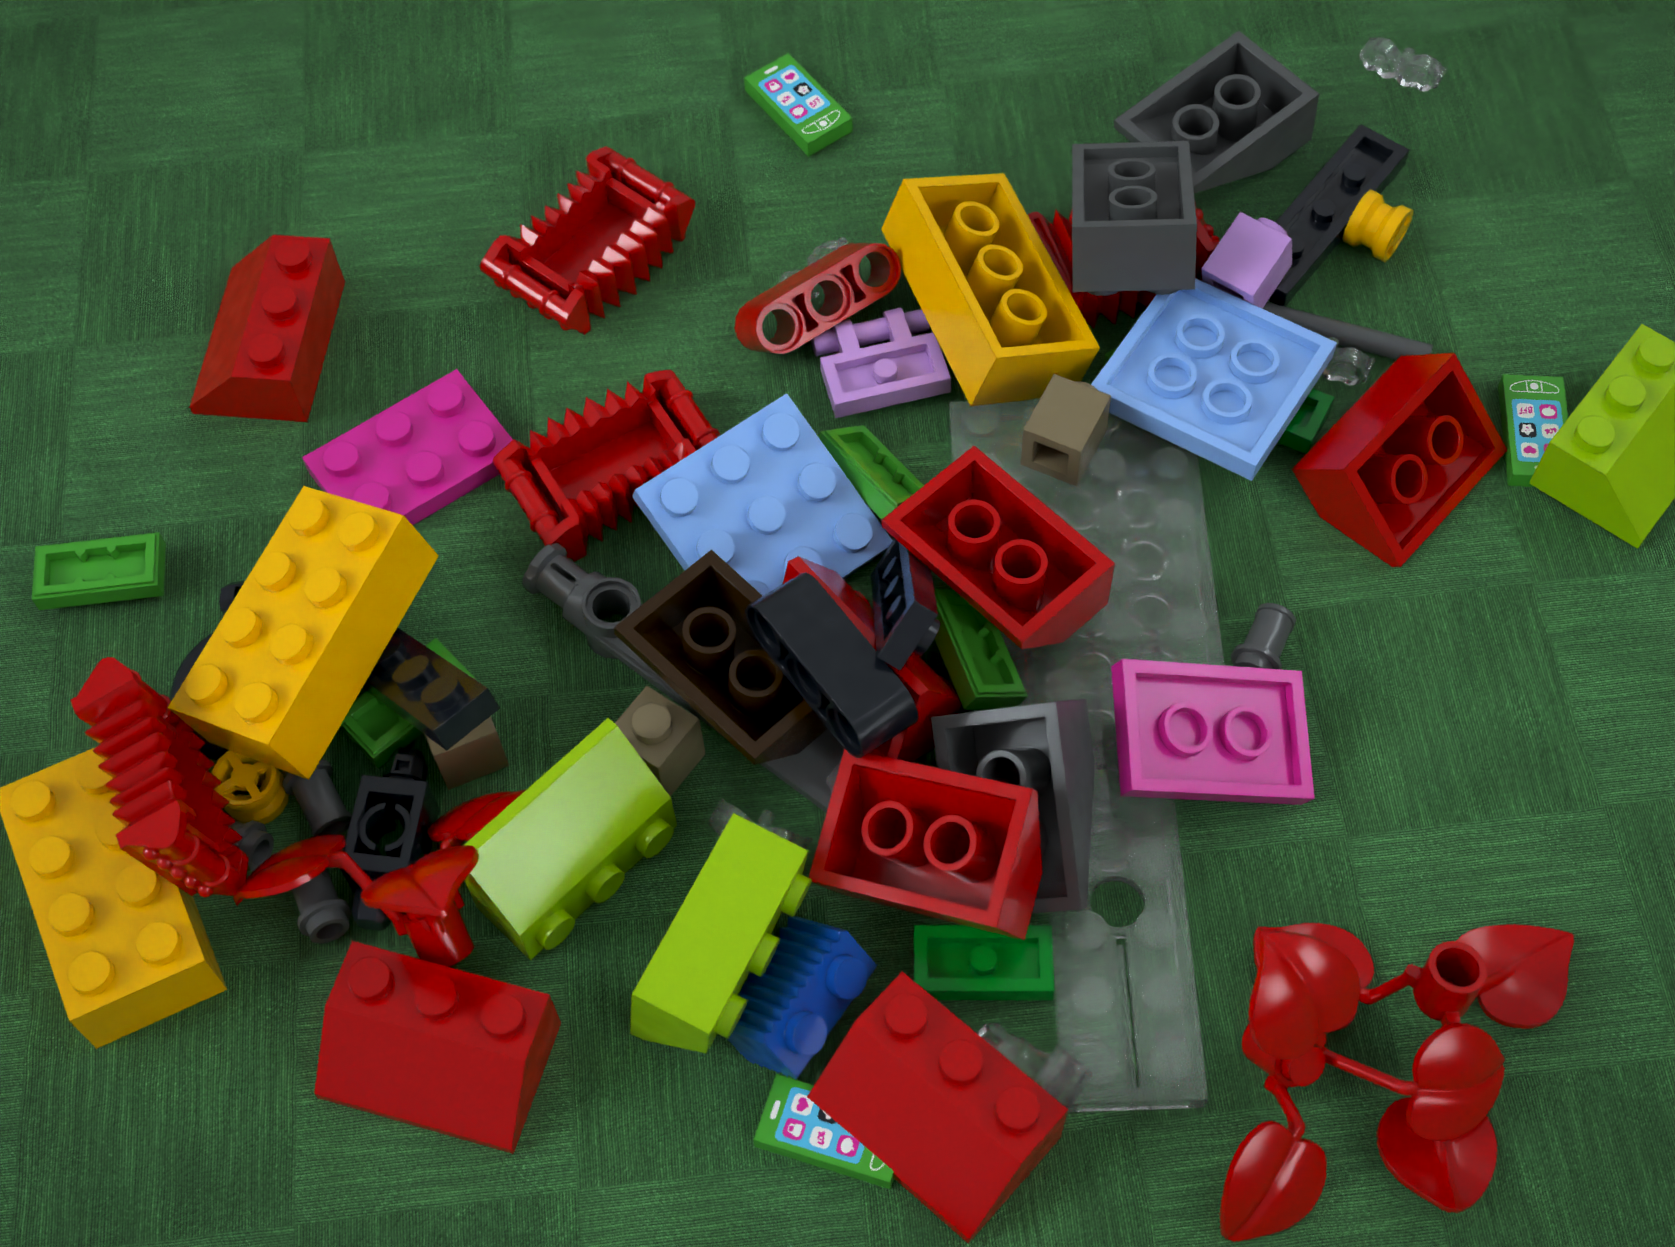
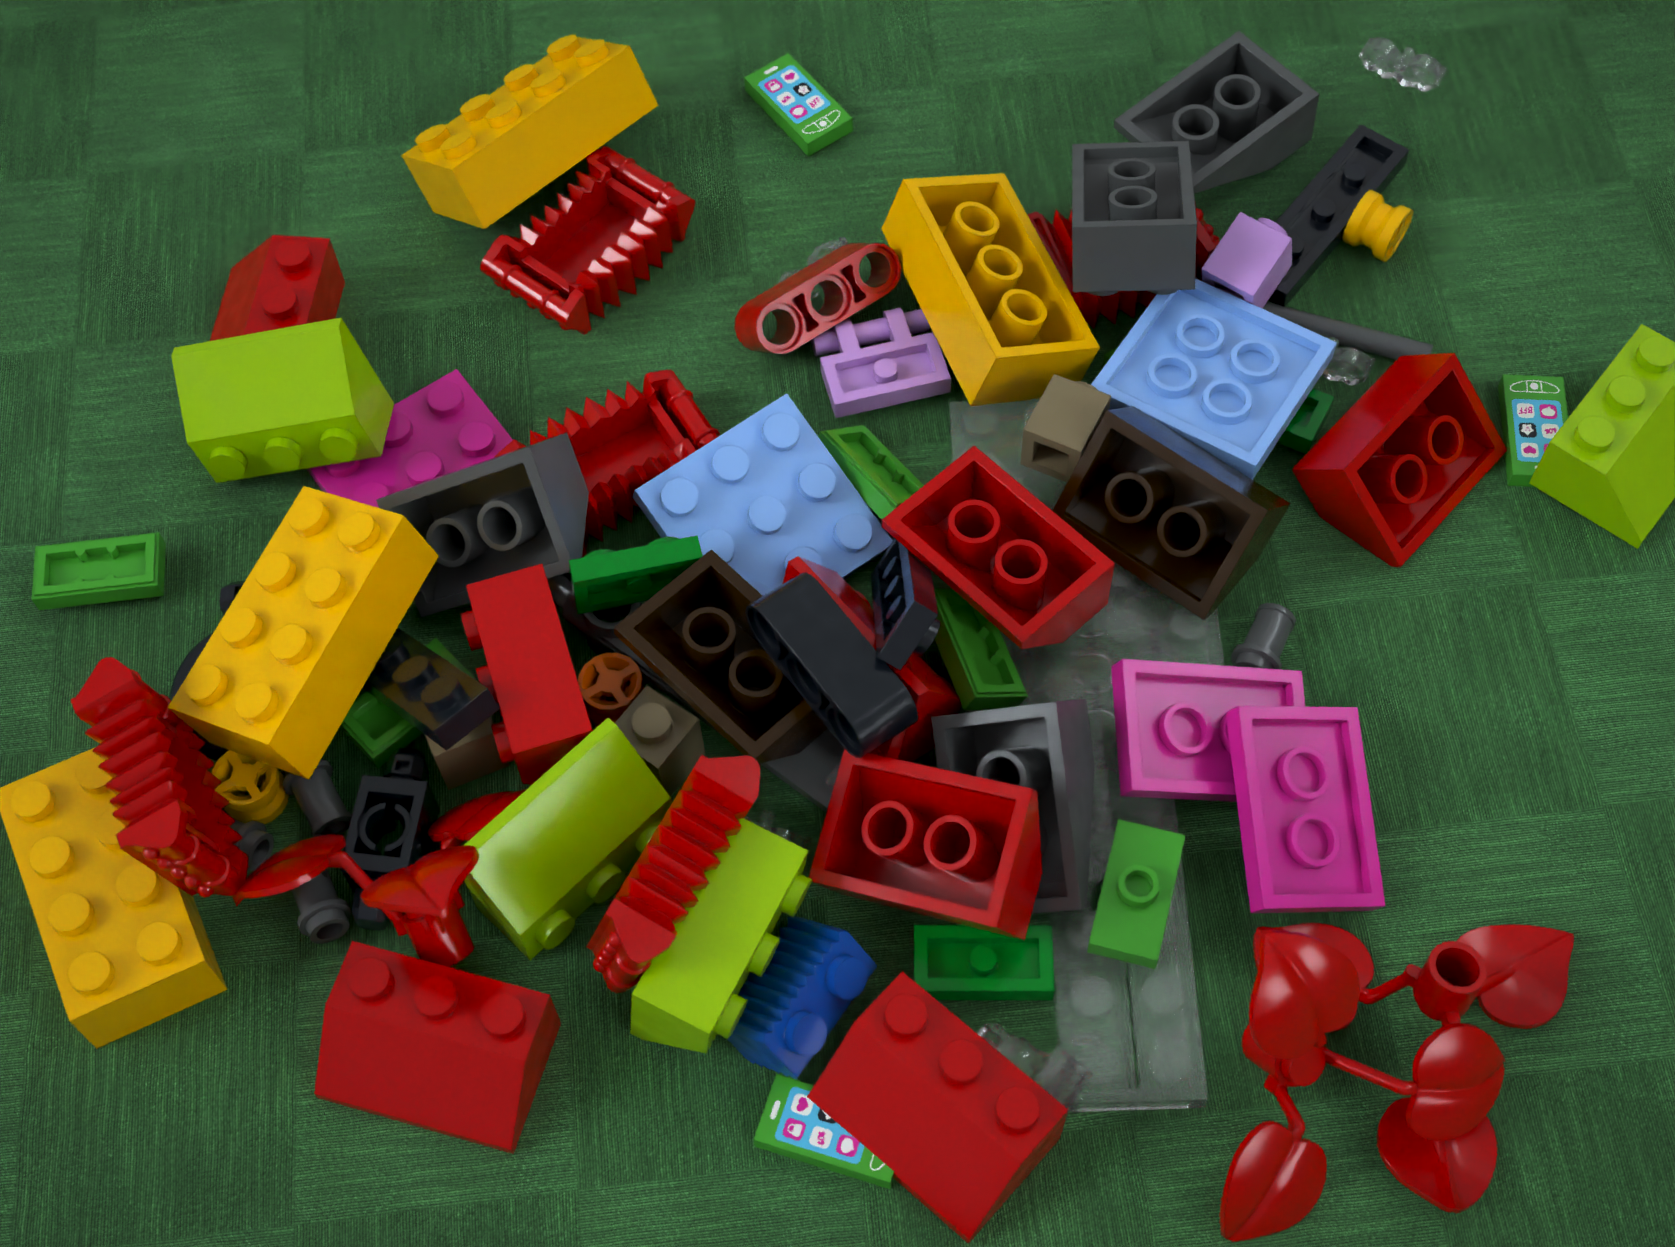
none -> lime slope [171,318,394,483]
none -> dark grey slope [376,433,589,618]
none -> yellow brick [401,35,659,229]
none -> red slope [460,563,593,785]
none -> green plate [568,535,703,614]
none -> orange wheel [578,653,644,728]
none -> red piece [586,754,760,993]
none -> dark brown slope [1052,406,1291,620]
none -> bright green plate [1087,819,1186,969]
none -> dark pink plate [1226,705,1386,913]

